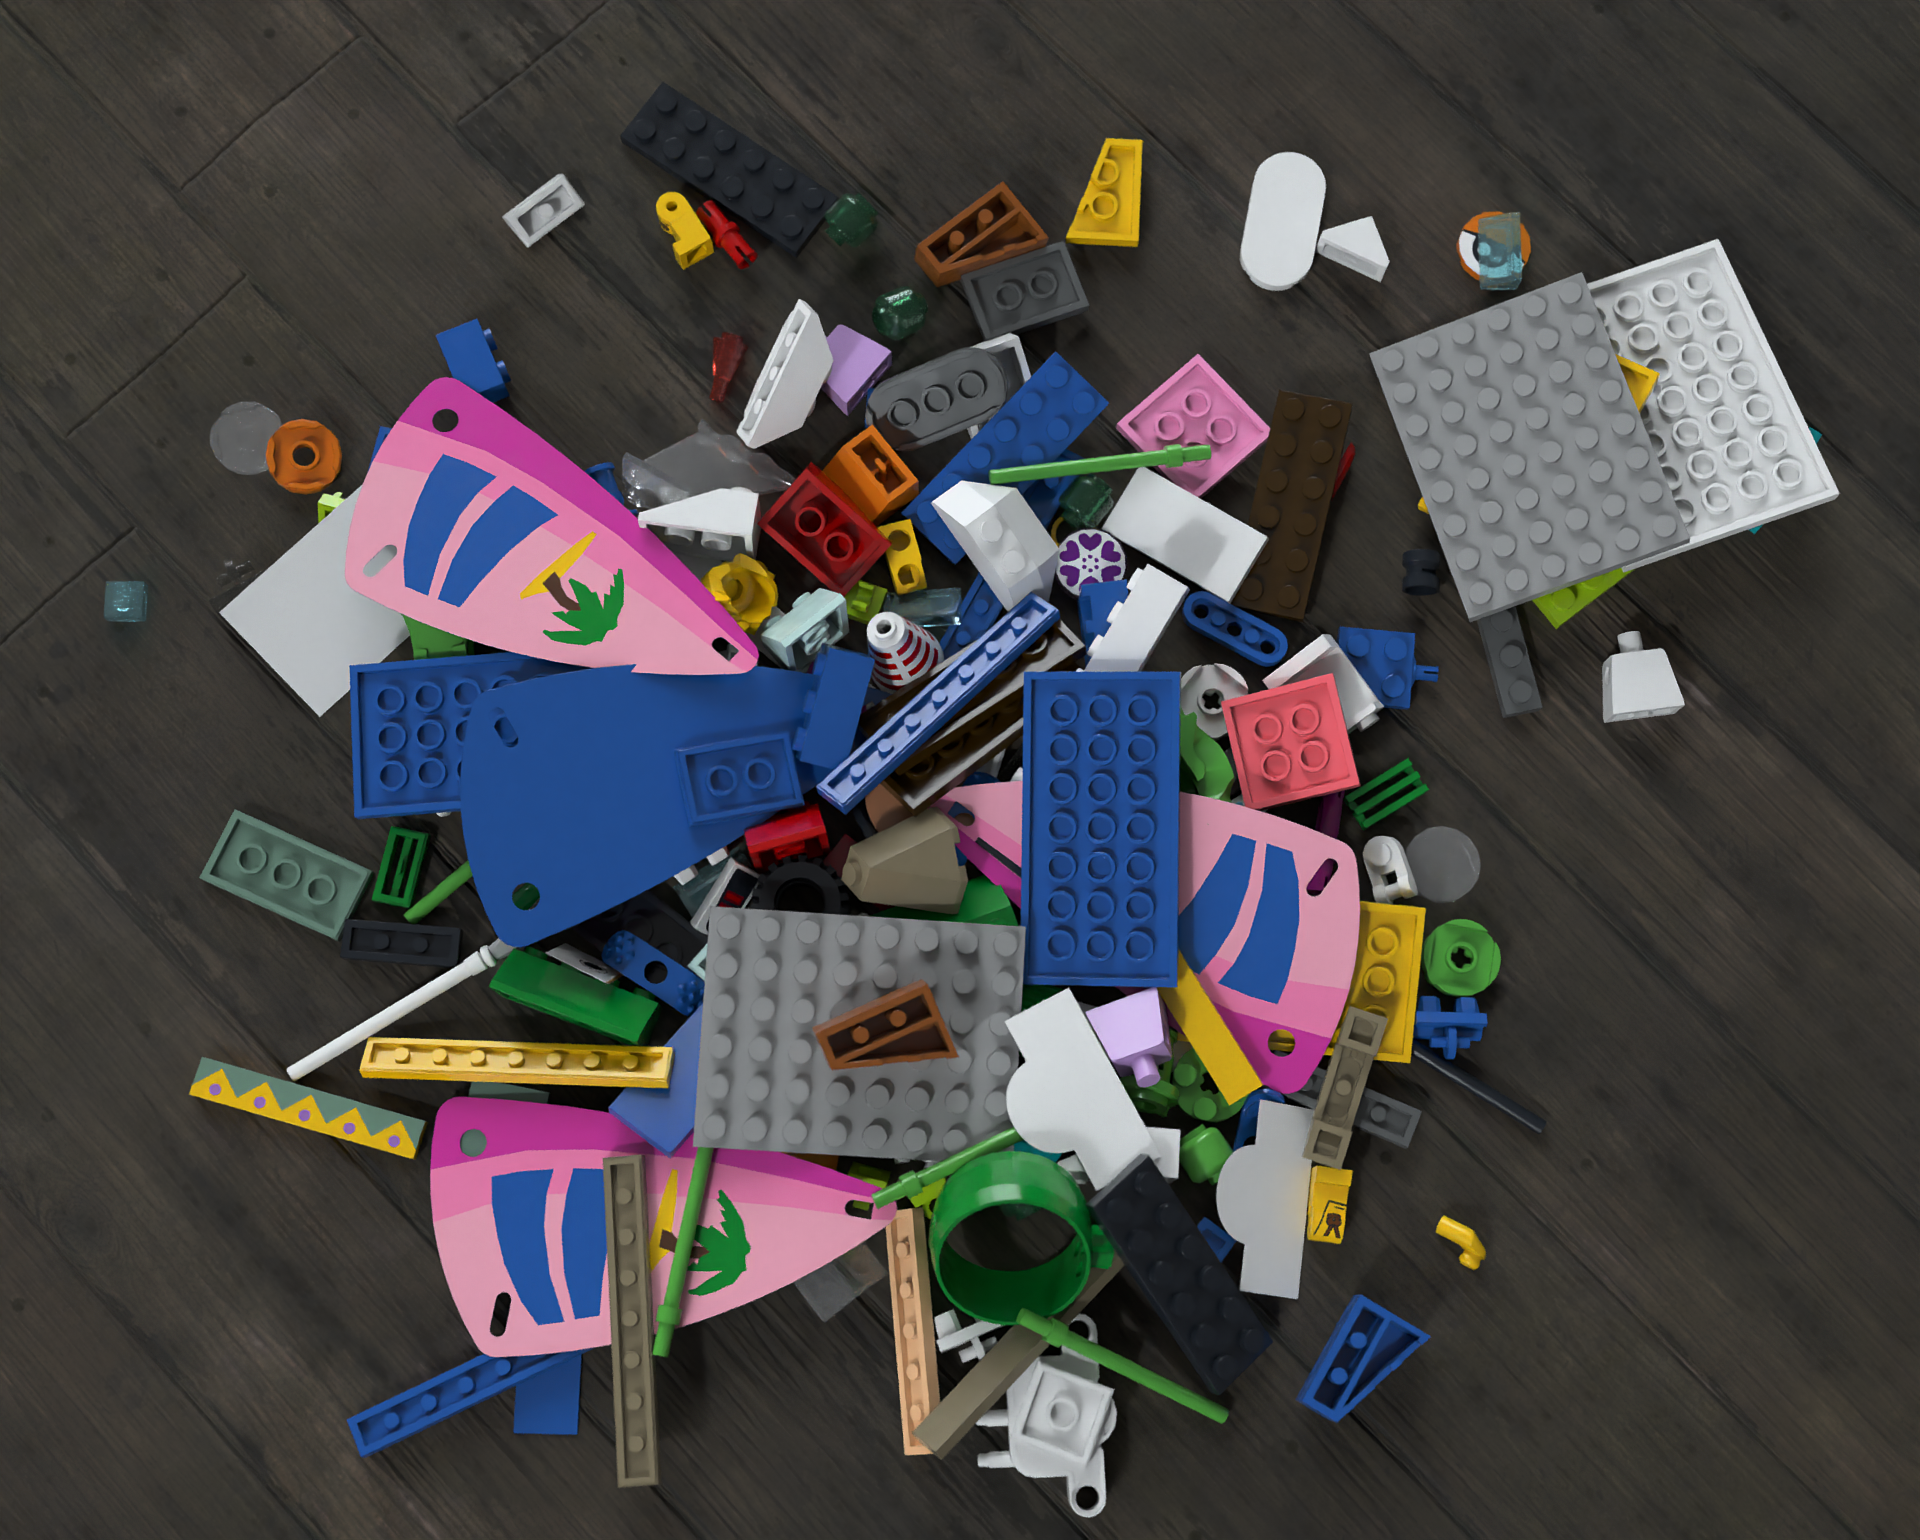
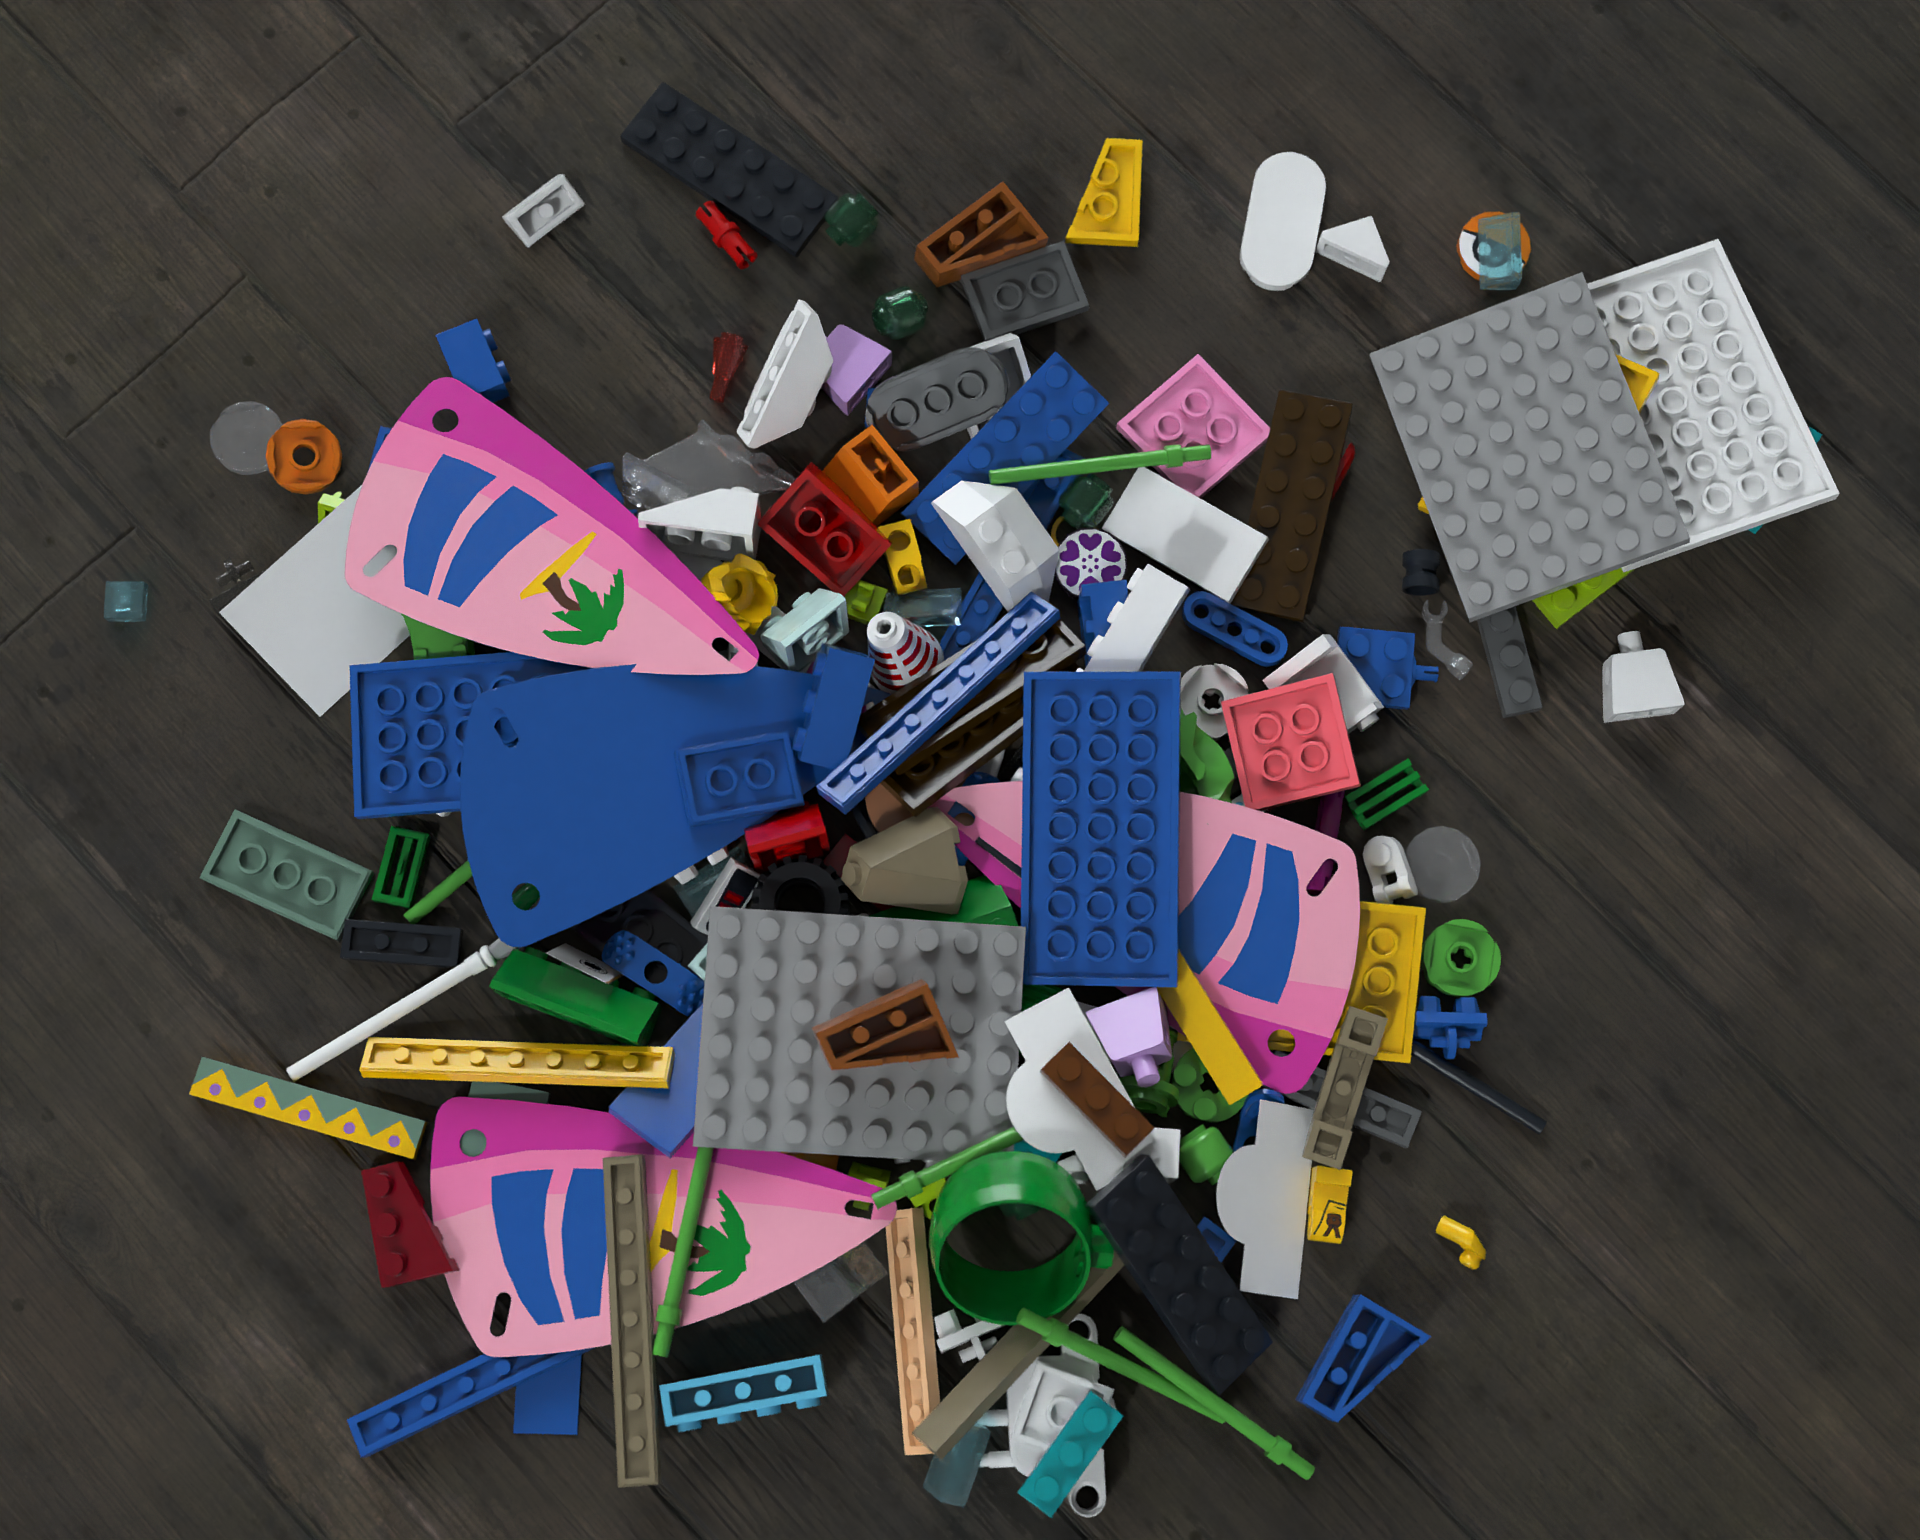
yellow leg [656,192,714,270] -> none
none -> dark red wing [361,1162,460,1288]
none -> medium azure brick [659,1354,828,1432]
none -> clear light blue slope [923,1423,991,1507]
none -> teal plate [1017,1390,1123,1518]
none -> reddish brown plate [1040,1042,1155,1158]
none -> bright green bar [1113,1326,1315,1480]
none -> clear arm [1421,600,1473,680]

